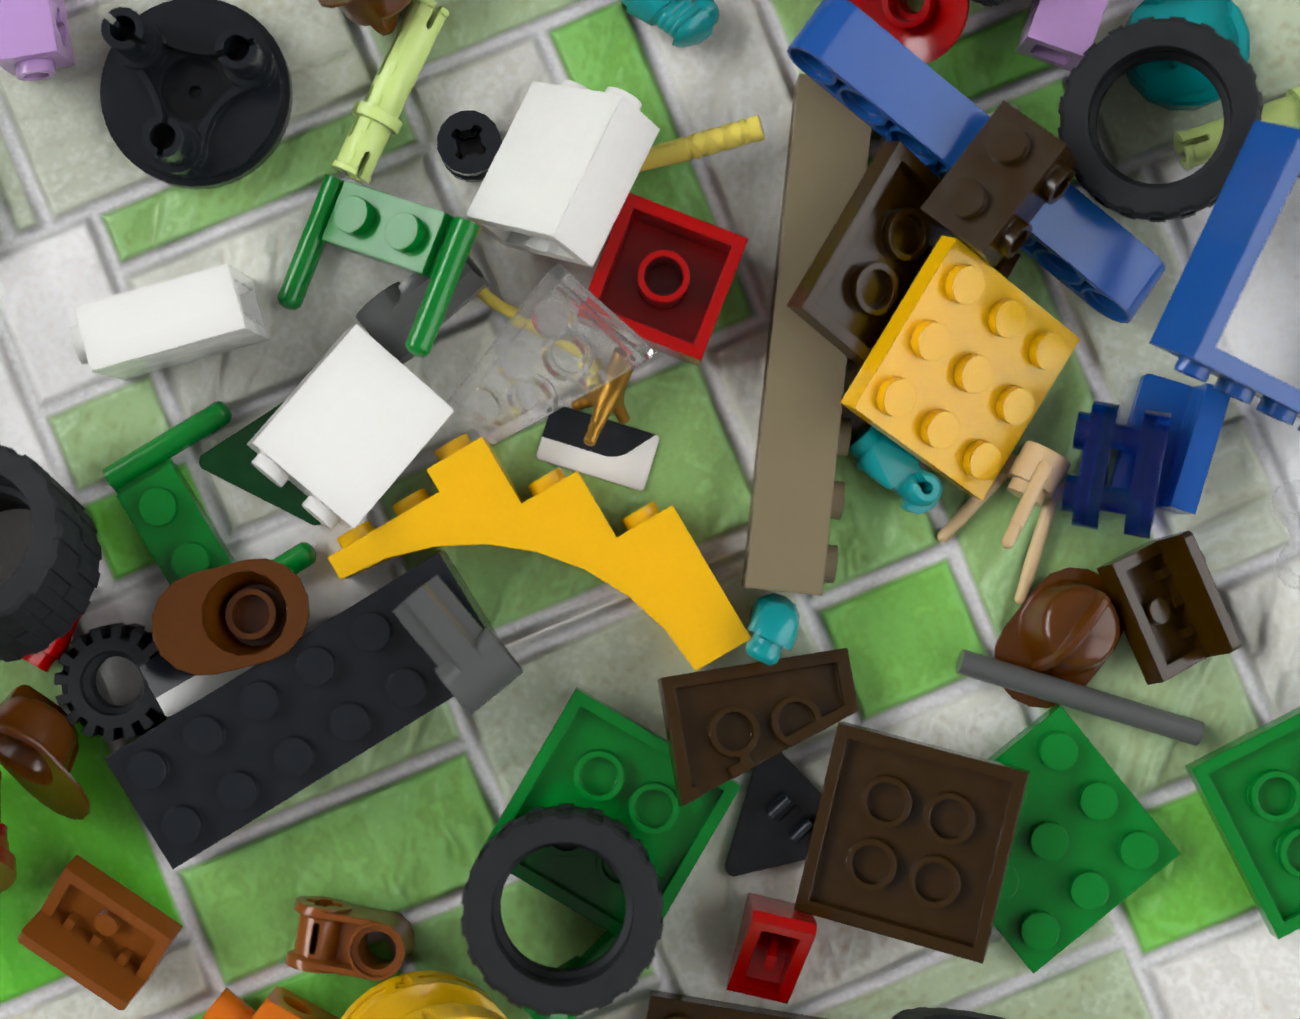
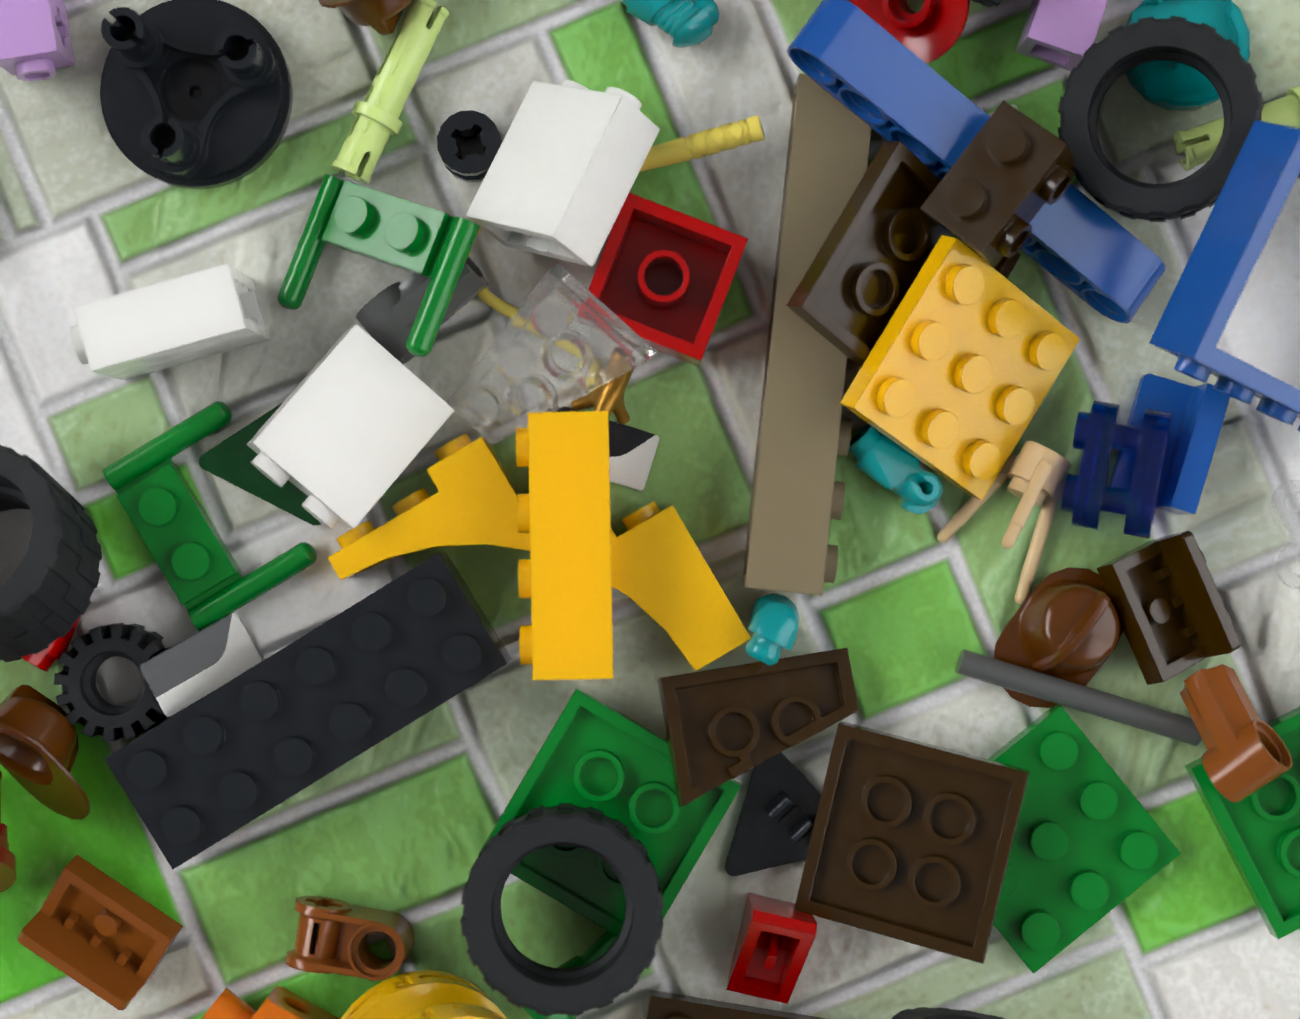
reddish brown piece [151,558,310,676] -> none
dark grey piece [393,575,524,715] -> none
none -> yellow brick [516,411,614,680]
none -> dark orange piece [1180,664,1293,803]

